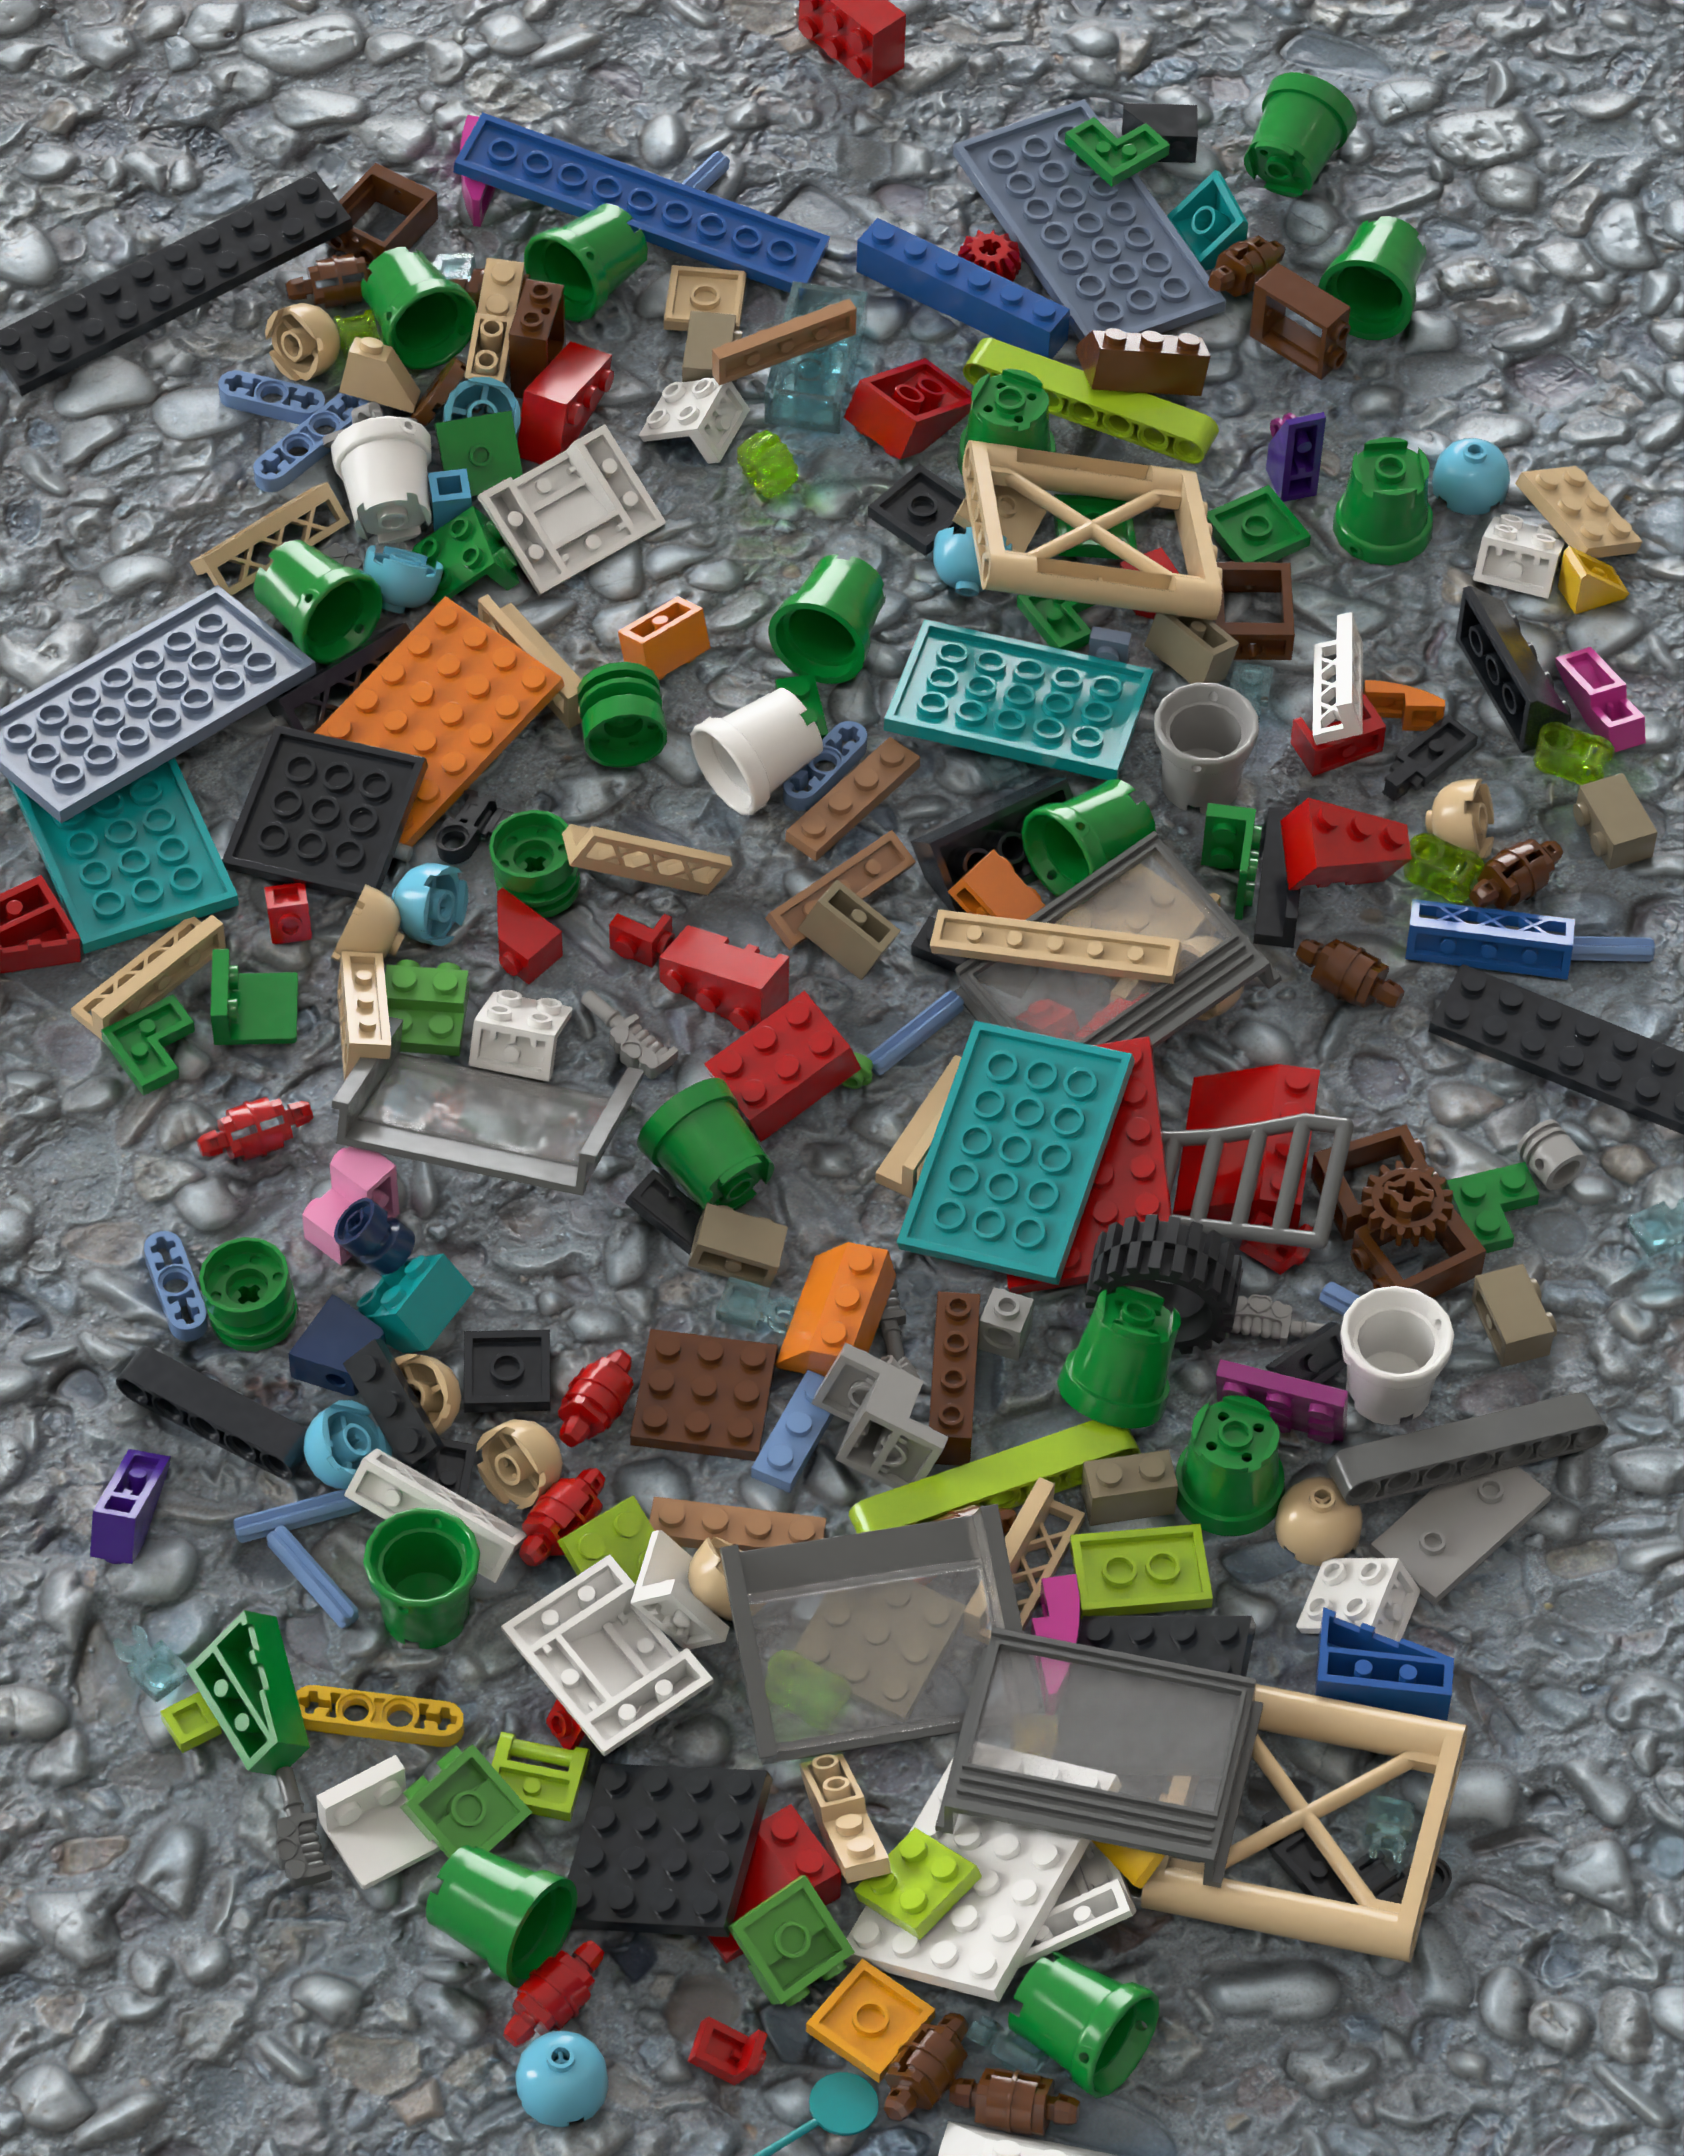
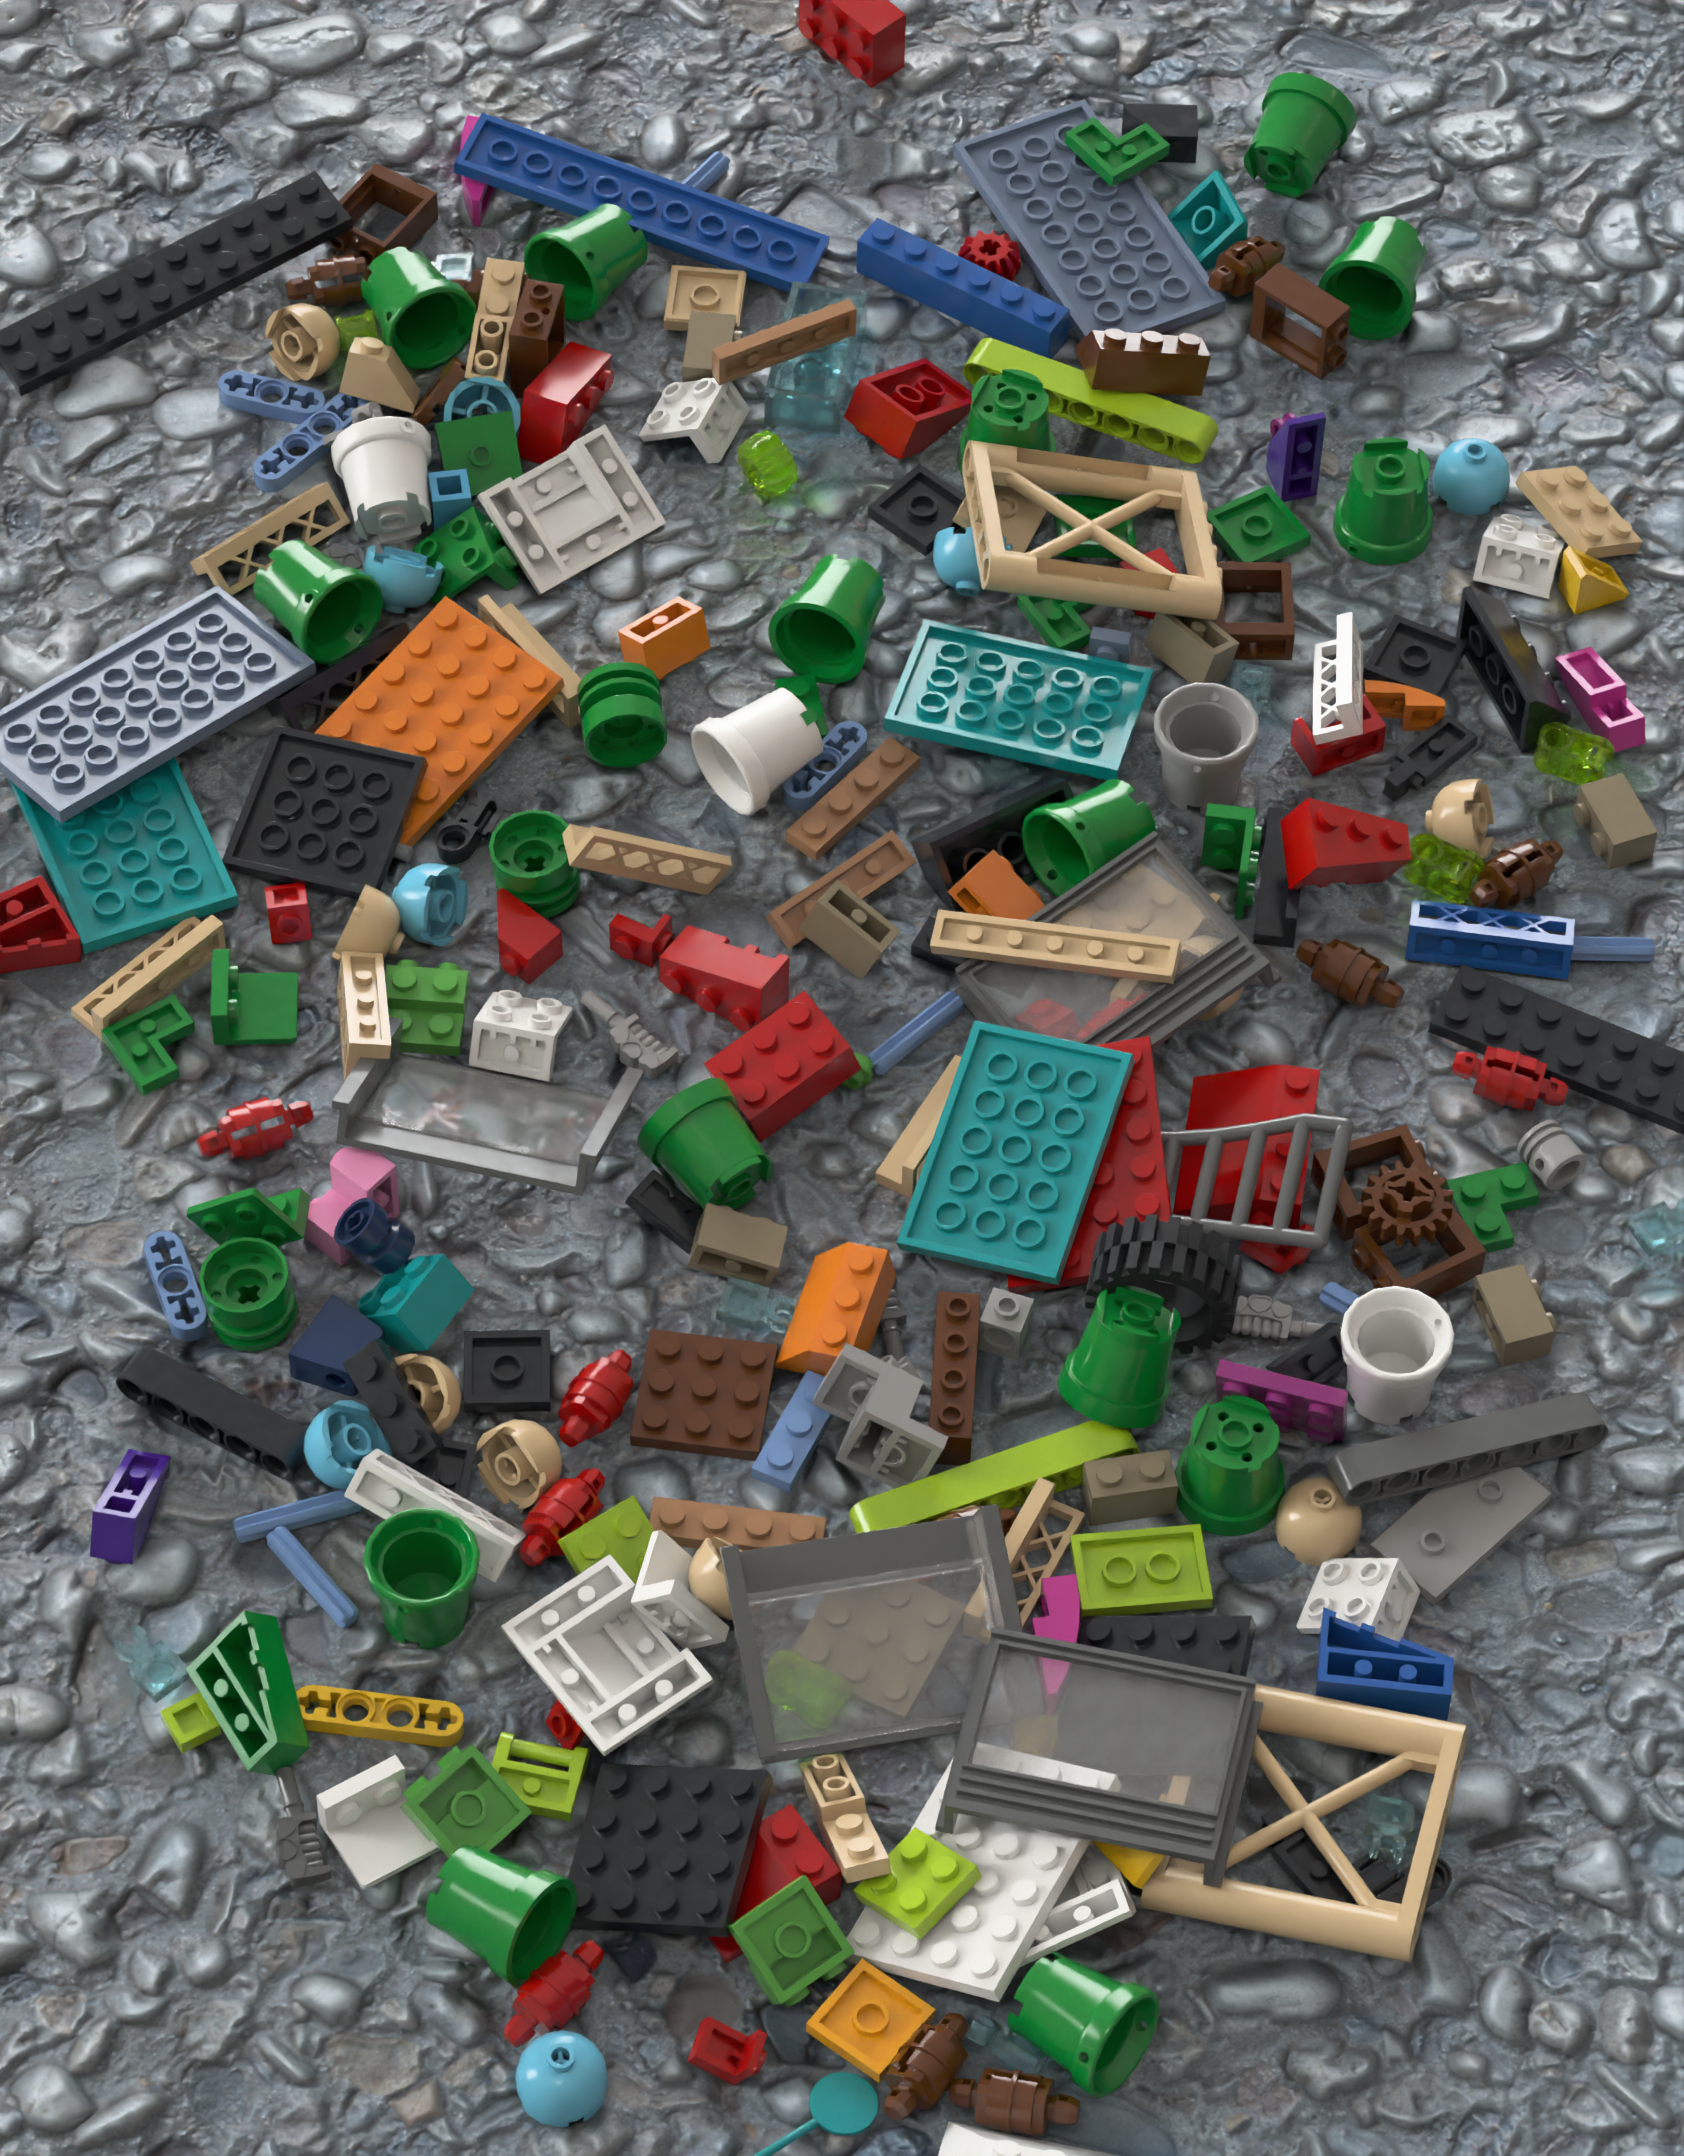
none -> green bracket [187,1188,311,1247]
none -> black plate [1363,614,1467,697]
none -> red piece [1451,1046,1569,1111]

